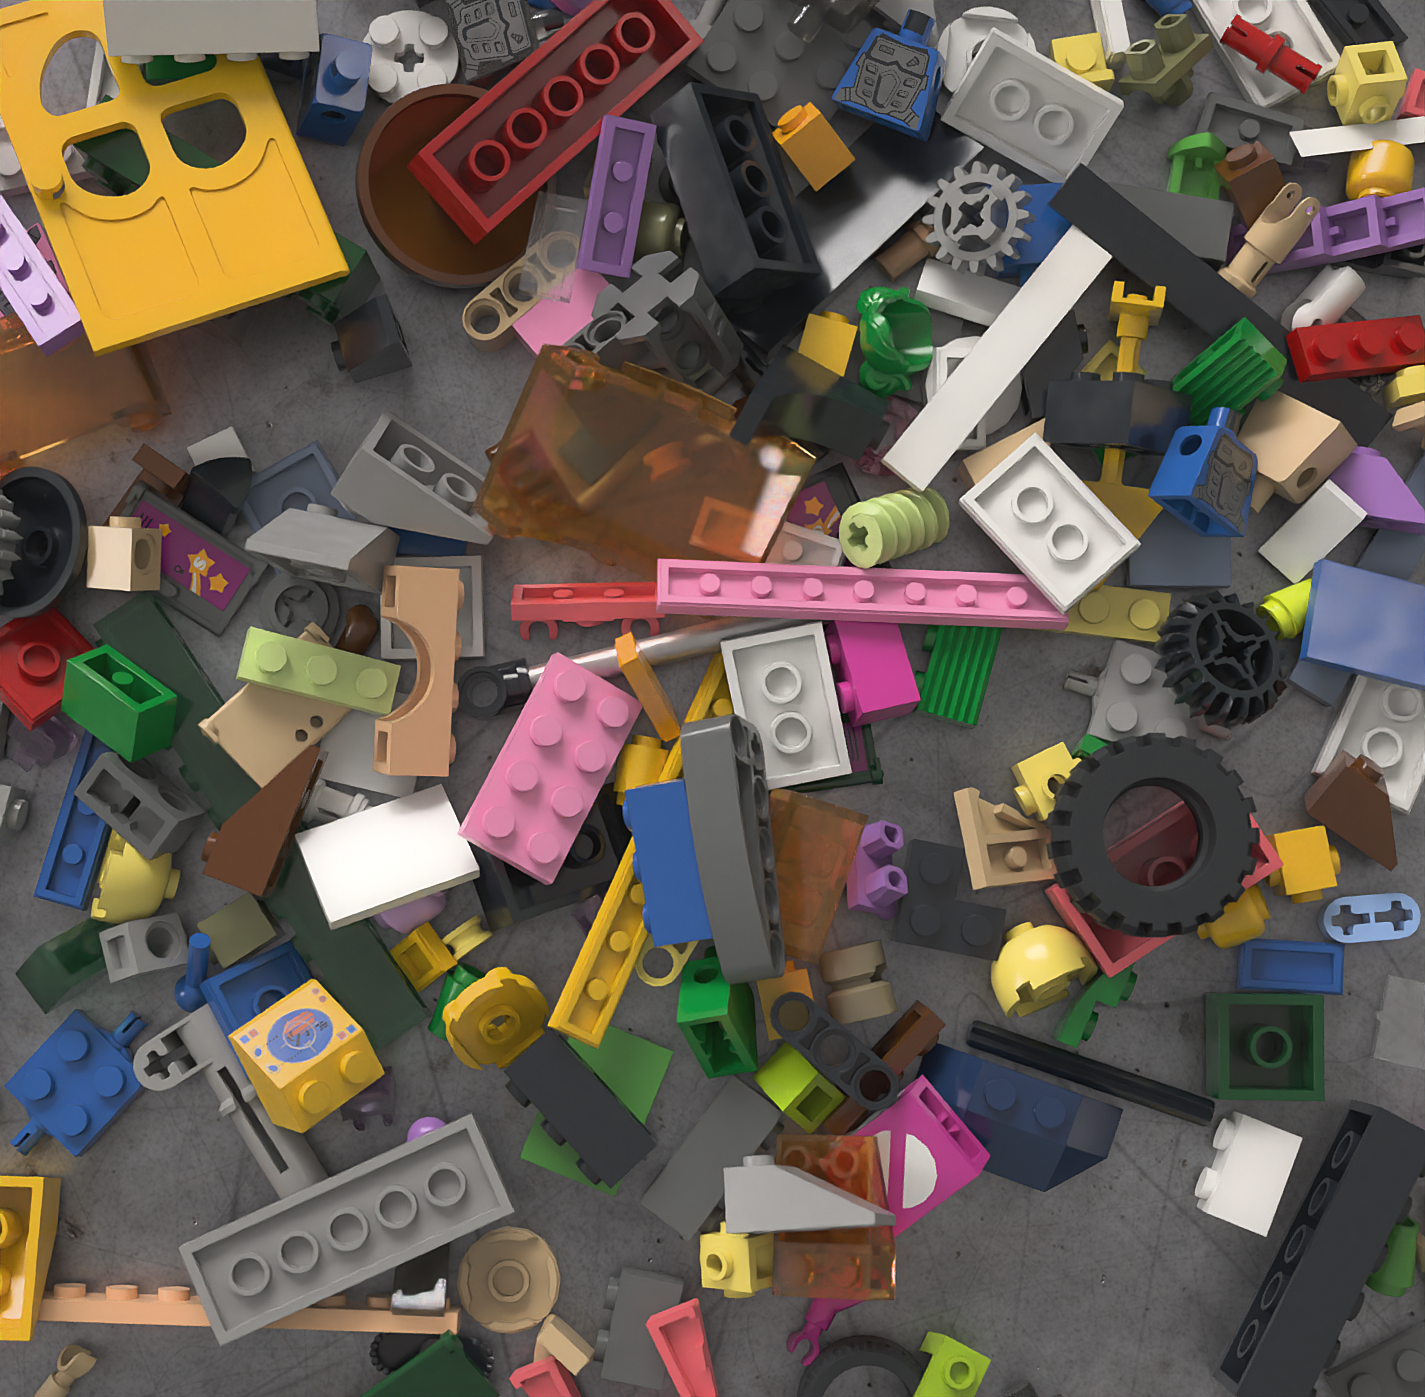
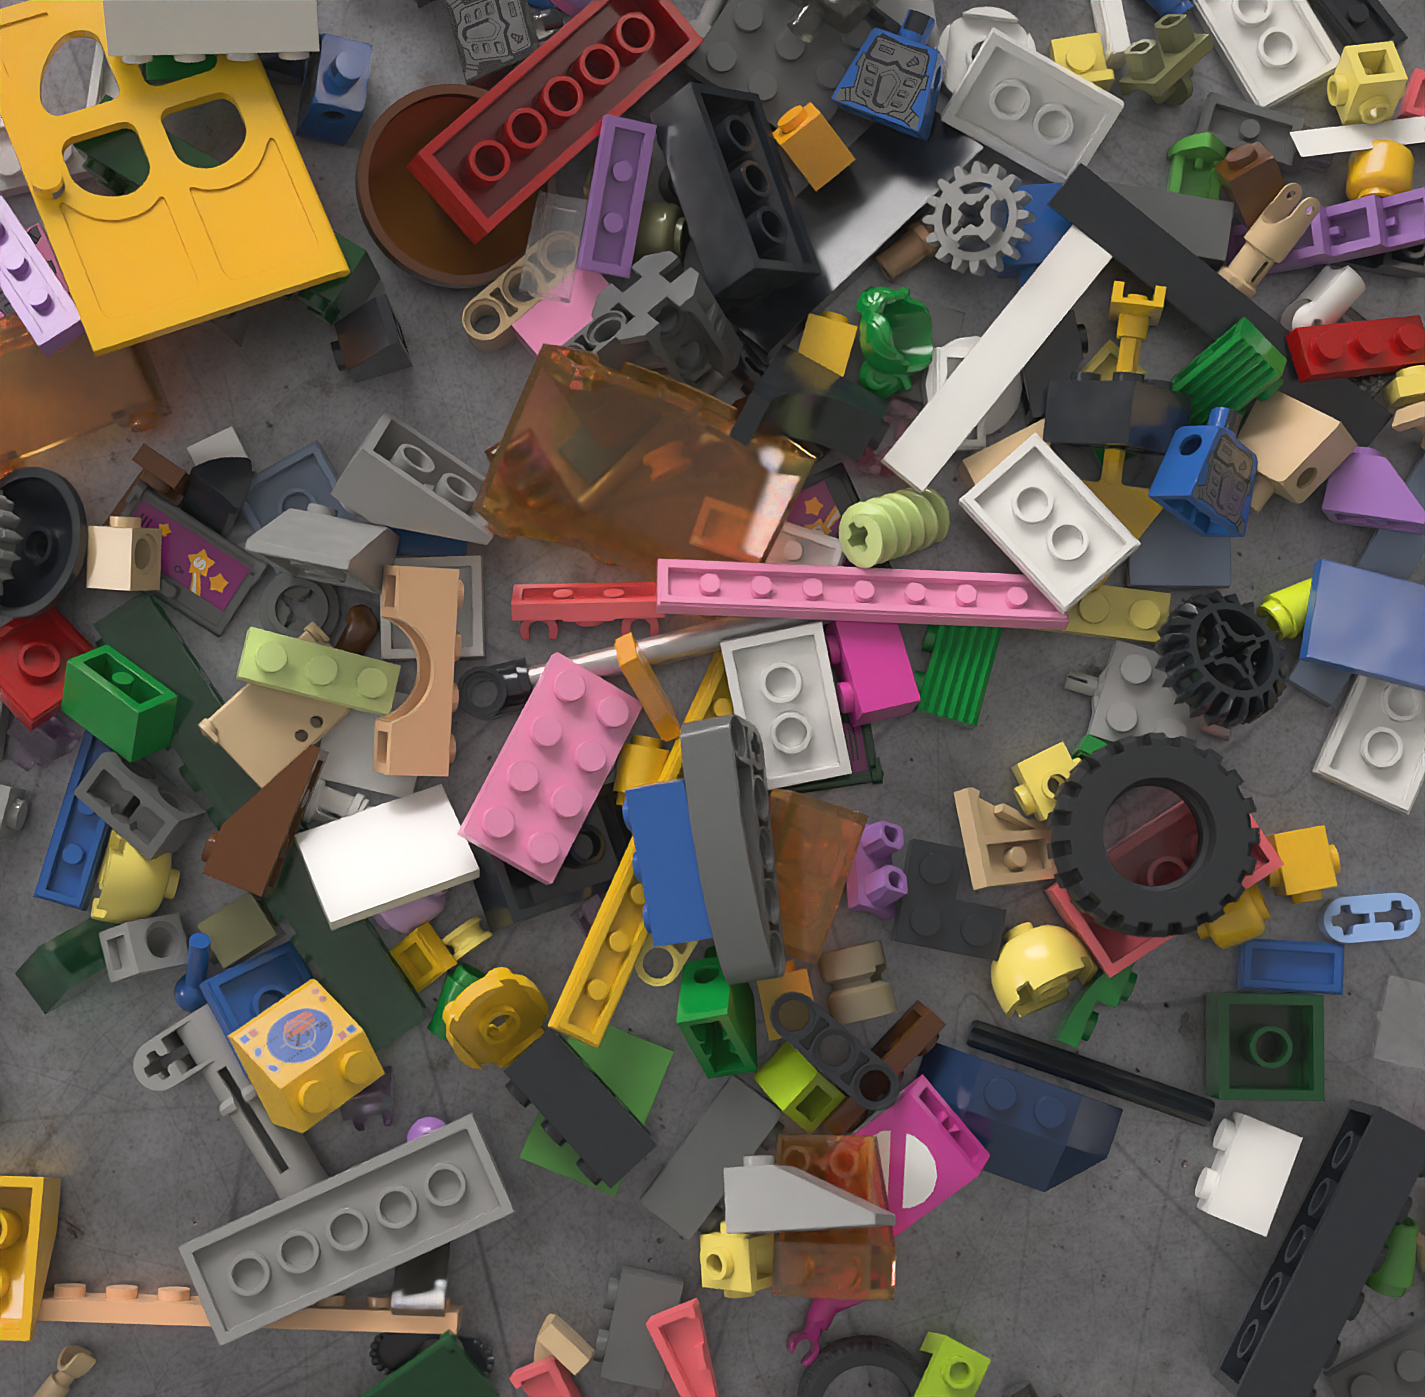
blue plate [4,1009,148,1157] -> none
white plate [363,10,461,107] -> none
tan tile [457,1226,562,1334] -> none
white tile [914,258,1020,327] -> none
red pin [1219,14,1323,95] -> none
white tile [1258,479,1367,584] -> none
reddish brown slope [1304,750,1398,871] -> none

